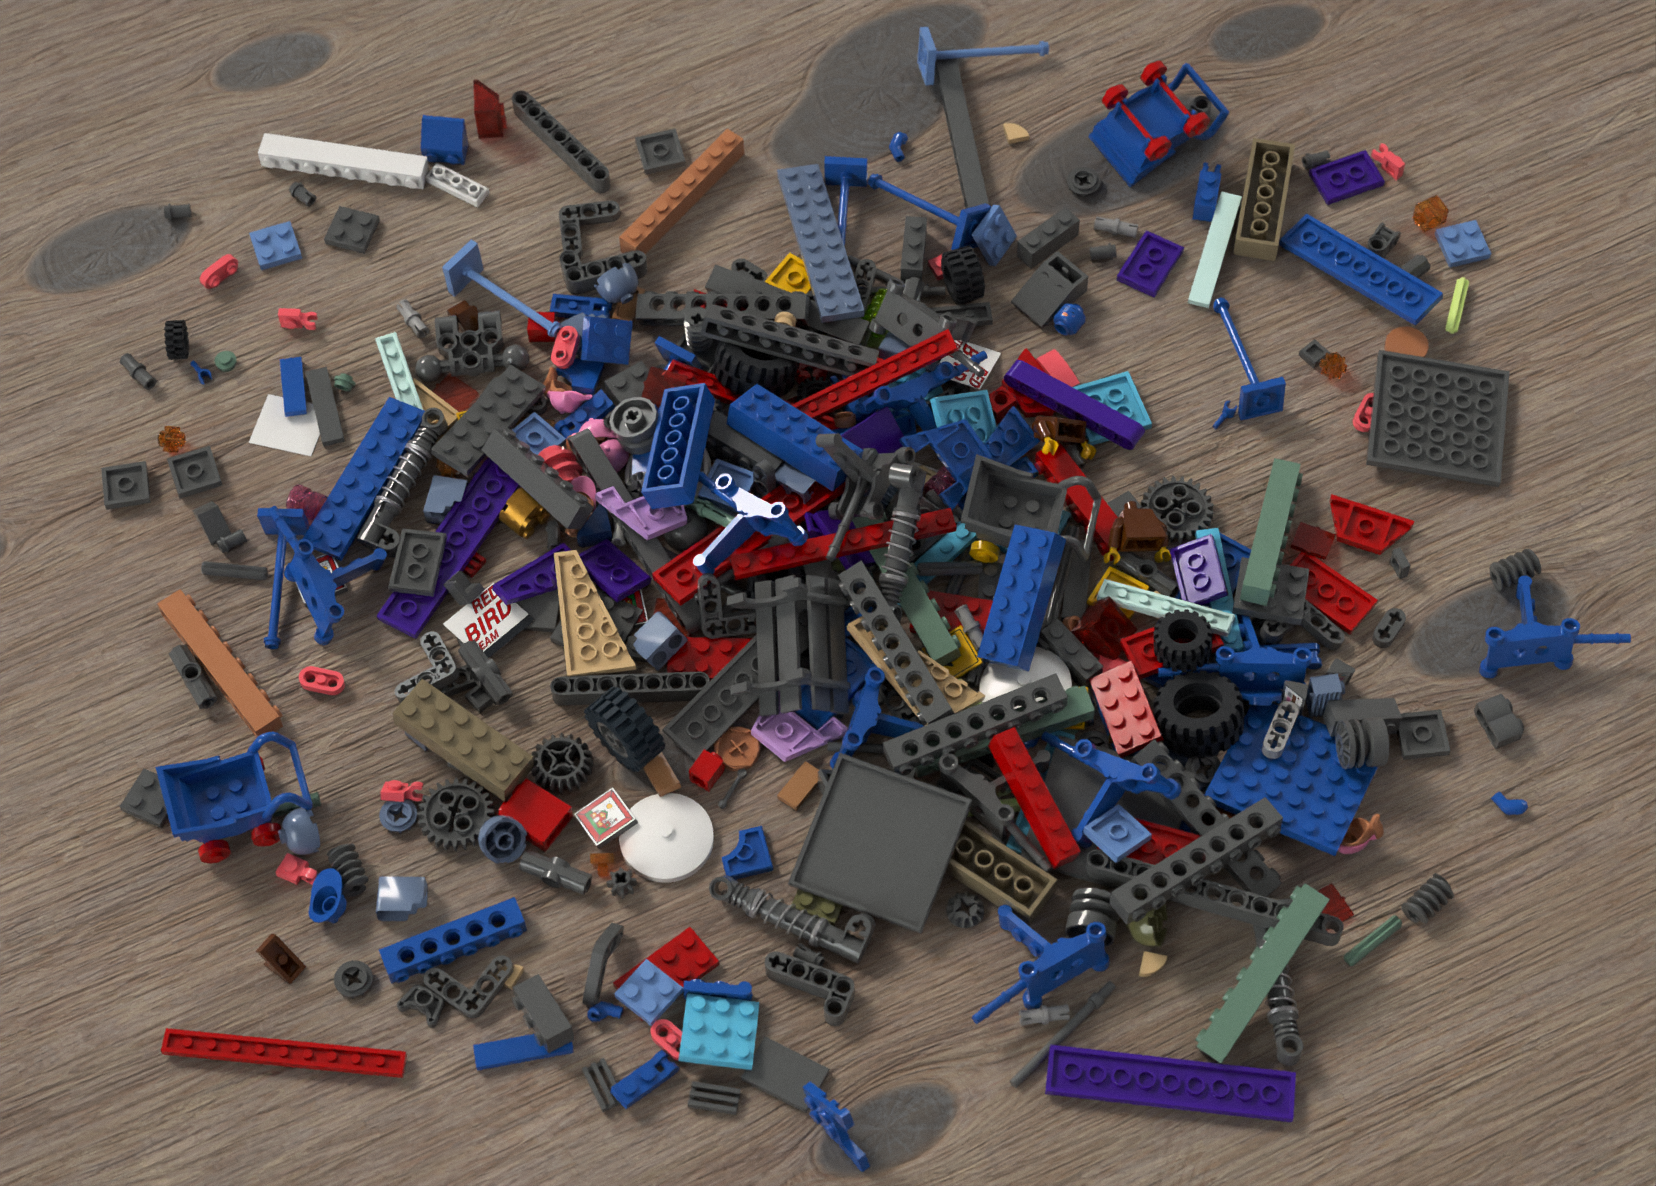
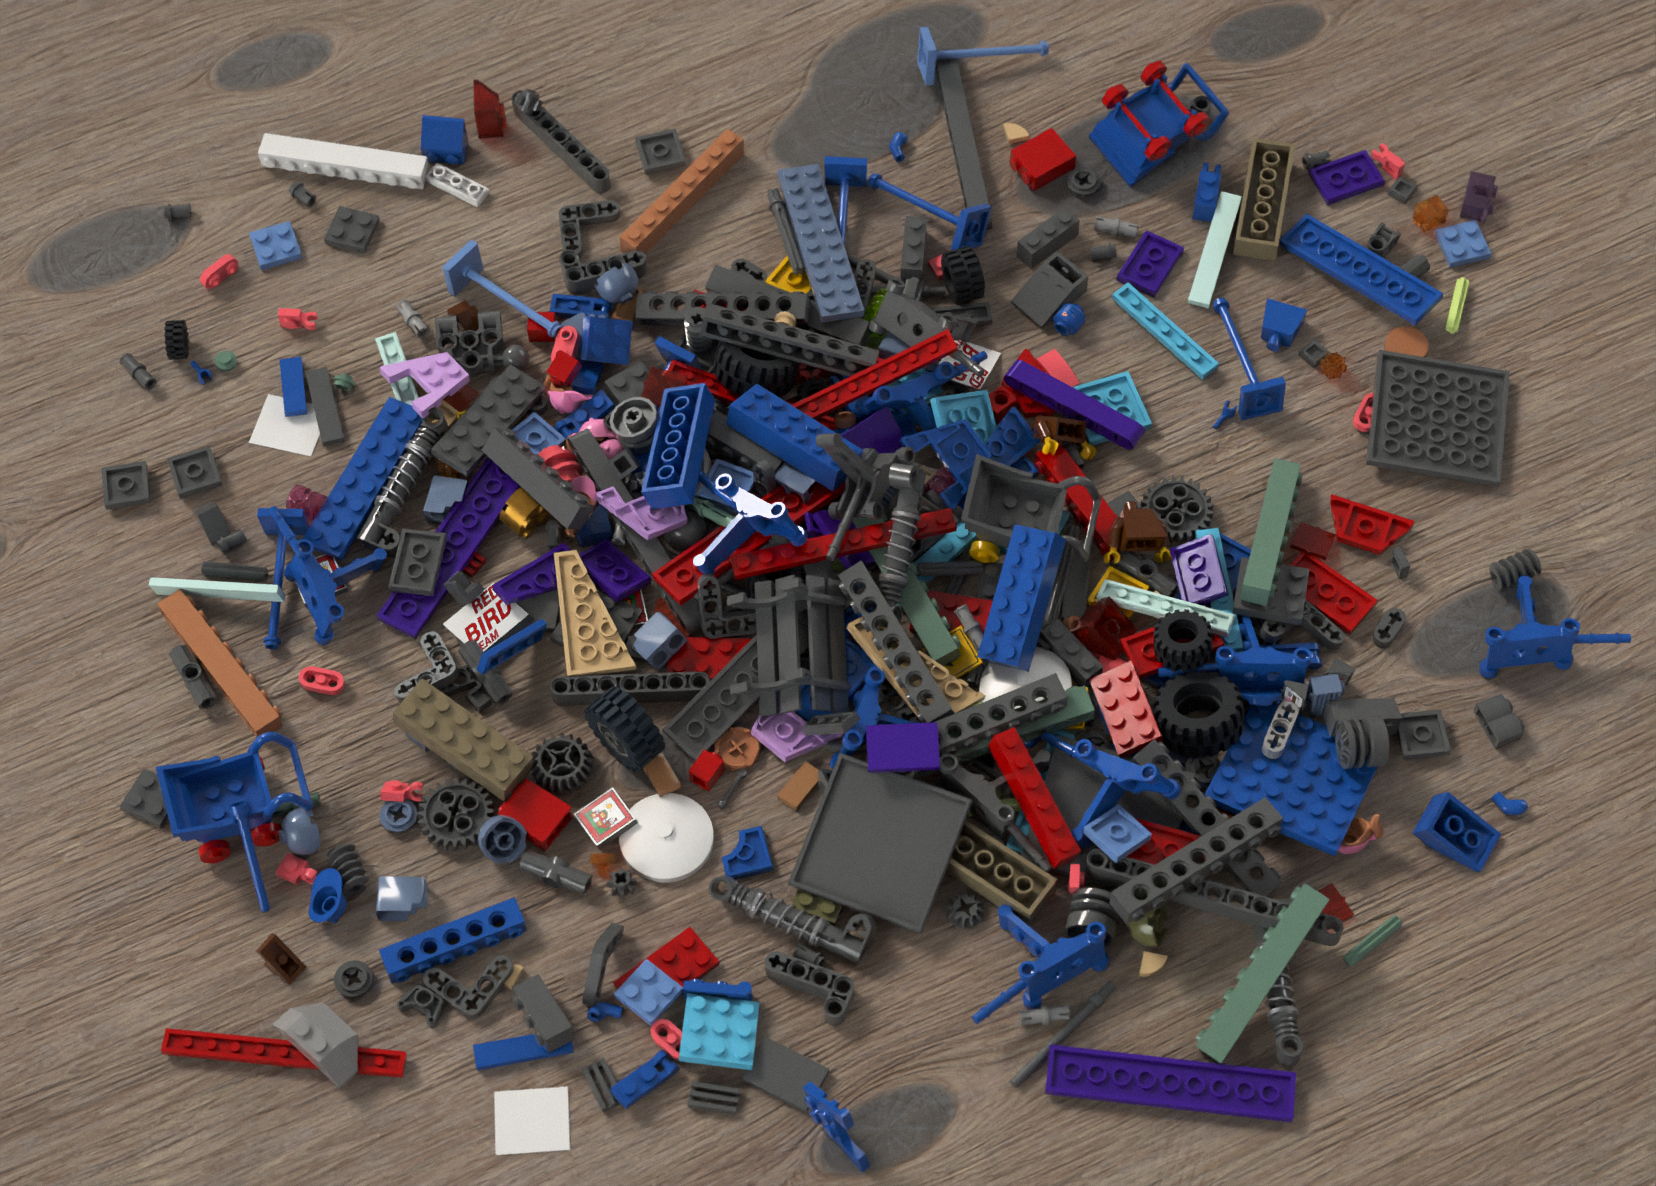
clear orange gear [158,426,186,453] -> none
medium blue plate [972,205,1017,266] -> none
dark grey piece [1401,873,1454,924] -> none
none -> light aqua tile [149,577,286,602]
none -> blue piece [229,801,270,912]
none -> light grey wedge [273,1003,358,1089]
none -> lavender wing [379,352,470,418]
none -> blue tile [477,619,547,675]
none -> white sticker [494,1087,570,1155]
none -> dark grey gear [515,89,543,114]
none -> red brick [546,350,582,388]
none -> dark grey brick [607,447,642,480]
none -> dark grey axle [767,188,805,275]
none -> dark grey tile [801,712,860,736]
none -> dark purple tile [866,722,940,773]
none -> red brick [1009,128,1076,191]
none -> coral plate [1067,864,1086,894]
none -> medium azure plate [1112,283,1219,380]
none -> blue torso [1261,298,1307,352]
none -> dark grey tile [1387,176,1418,204]
none -> blue slope [1412,792,1501,872]
none -> clear purple brick [1460,171,1498,222]

